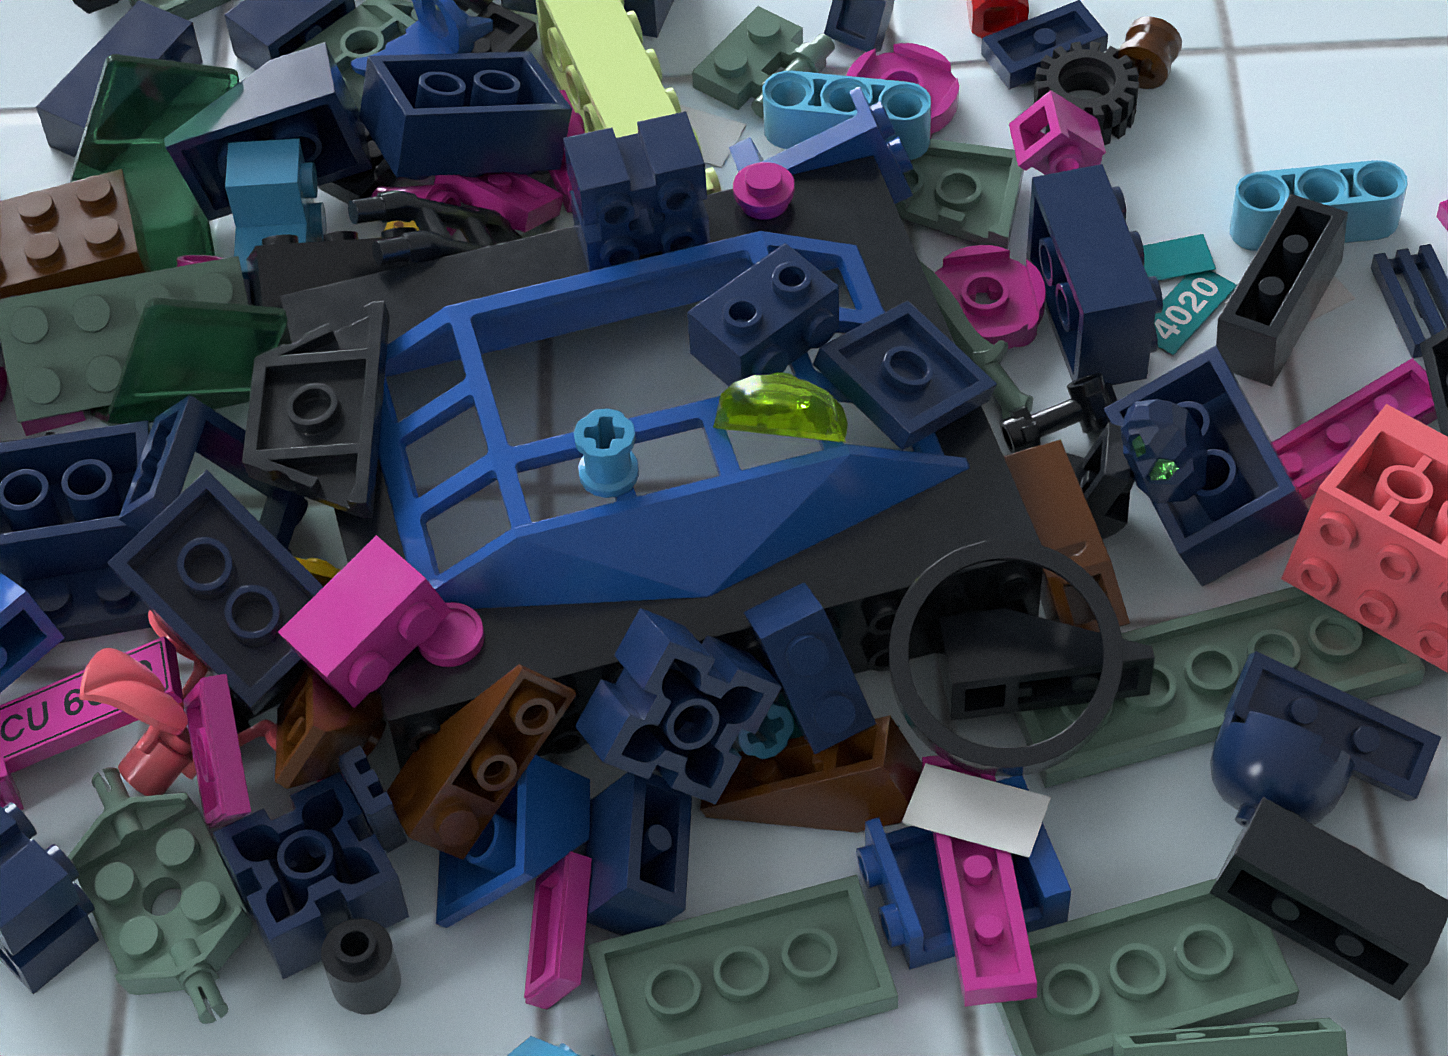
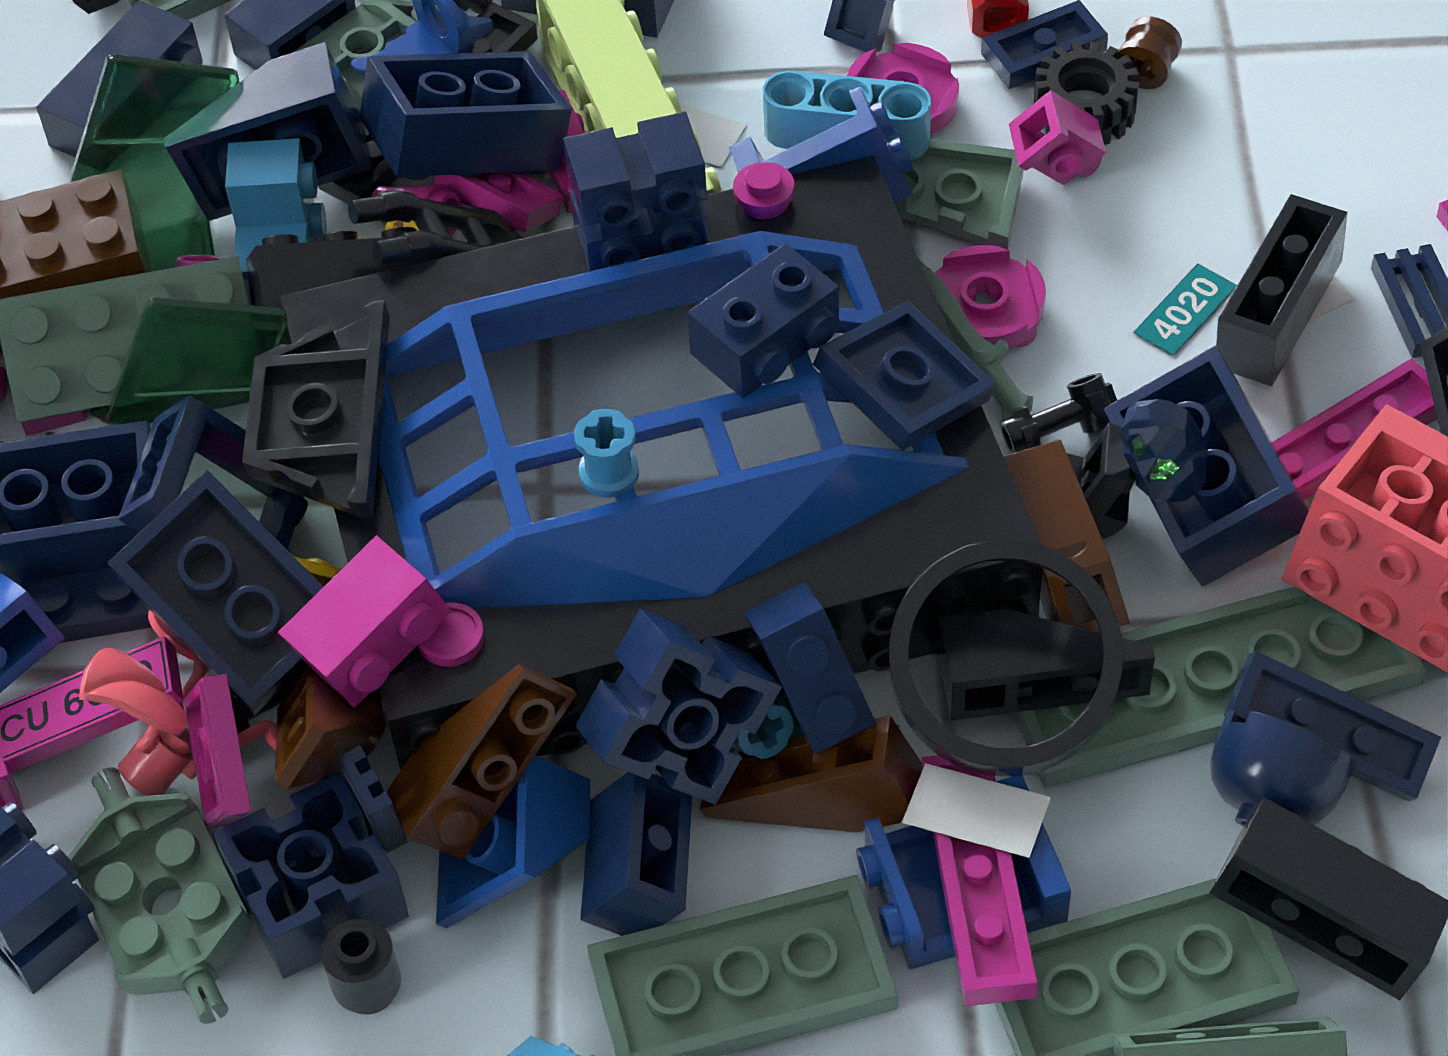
dark pink tile [524,851,592,1010] -> none
sand green plate [692,6,835,119] -> none
clear neon green plate [713,373,848,442] -> none
dark blue brick [1026,164,1163,385] -> none
teal sticker [1143,234,1216,281] -> none
medium azure beam [1230,160,1408,251] -> none

